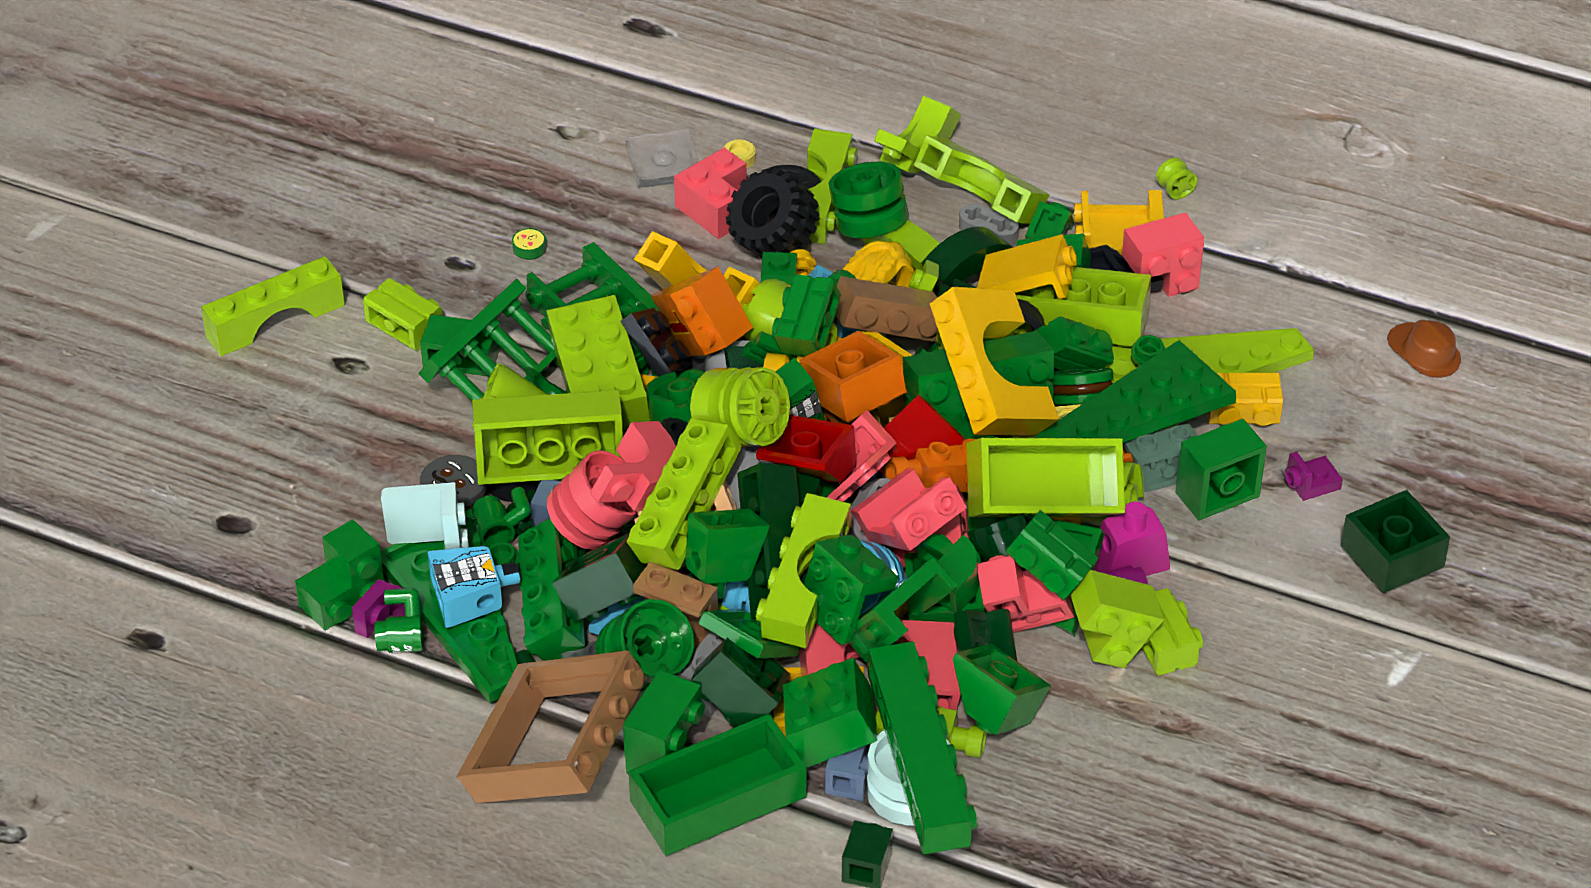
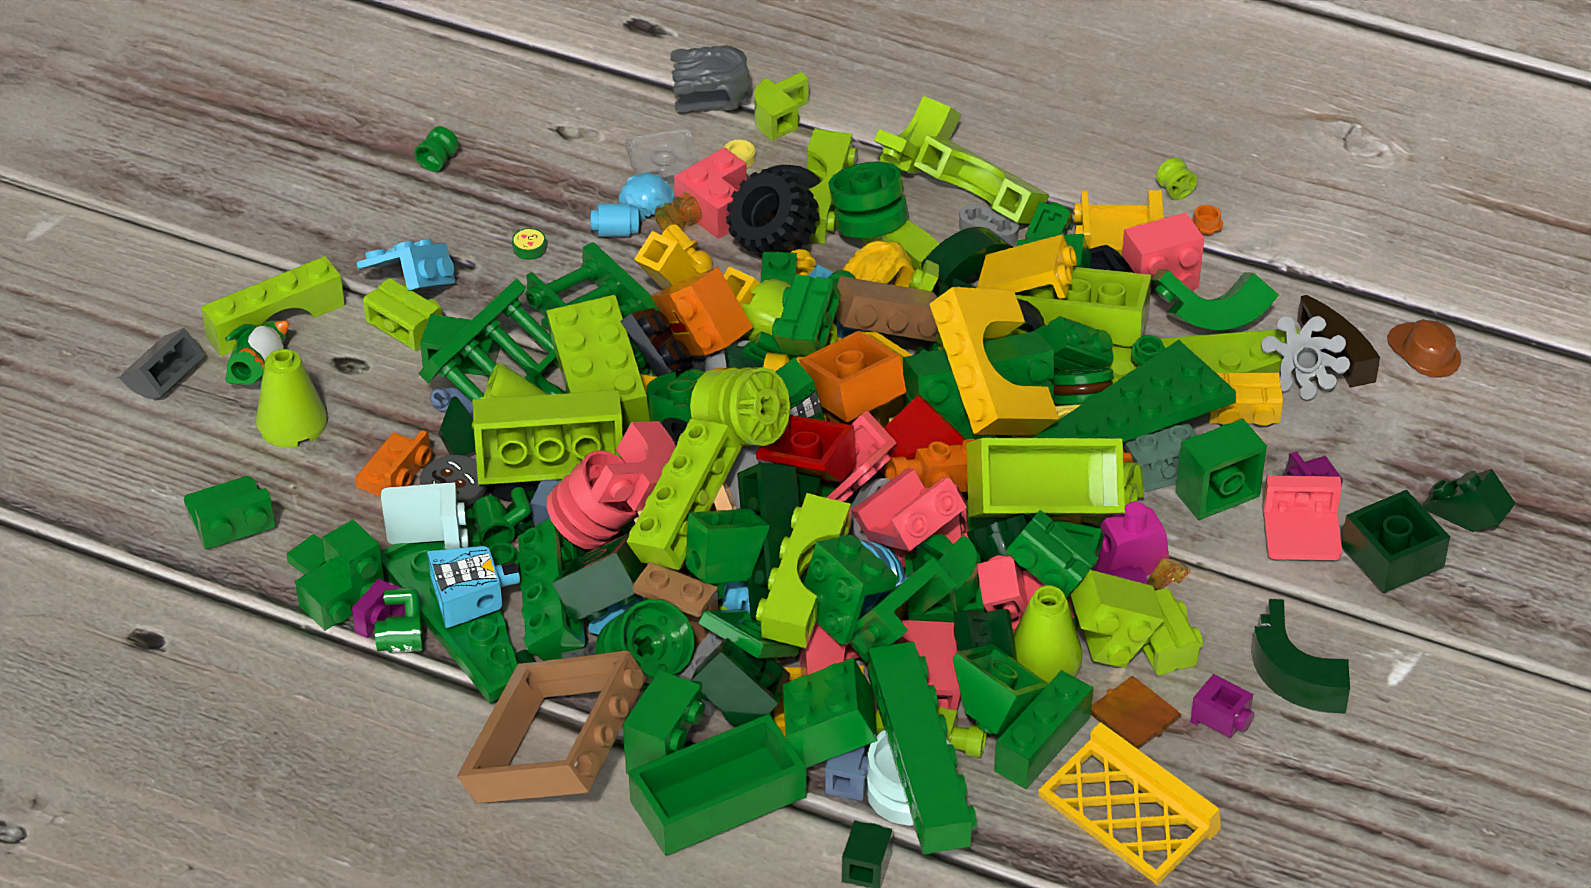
none -> dark grey brick [119,328,205,399]
none -> green bracket [184,476,275,550]
none -> green animal [225,320,290,385]
none -> lime cone [255,349,327,448]
none -> green tile [286,534,326,575]
none -> orange bracket [355,430,432,497]
none -> medium azure bracket [356,239,456,290]
none -> green wheel [414,126,459,172]
none -> sand blue arm [430,388,473,418]
none -> dark green slope [438,396,476,457]
none -> medium azure brick [590,203,639,237]
none -> medium azure hair [618,172,675,221]
none -> clear yellow wheel [655,192,702,231]
none -> yellow axle [661,224,713,271]
none -> dark grey piece [670,45,749,114]
none -> lime brick [754,72,809,141]
none -> green brick [994,670,1094,789]
none -> lime cone [1013,586,1082,683]
none -> yellow fence [1038,722,1221,886]
none -> clear orange piece [1091,675,1181,750]
none -> clear yellow tile [1148,558,1191,591]
none -> green arch [1151,269,1279,330]
none -> magenta brick [1190,674,1254,738]
none -> orange plate [1191,205,1224,235]
none -> dark green arch [1251,599,1350,714]
none -> light grey animal [1261,316,1350,401]
none -> coral bracket [1263,475,1342,560]
none -> dark brown slope [1297,295,1380,388]
none -> dark green slope [1422,469,1516,532]

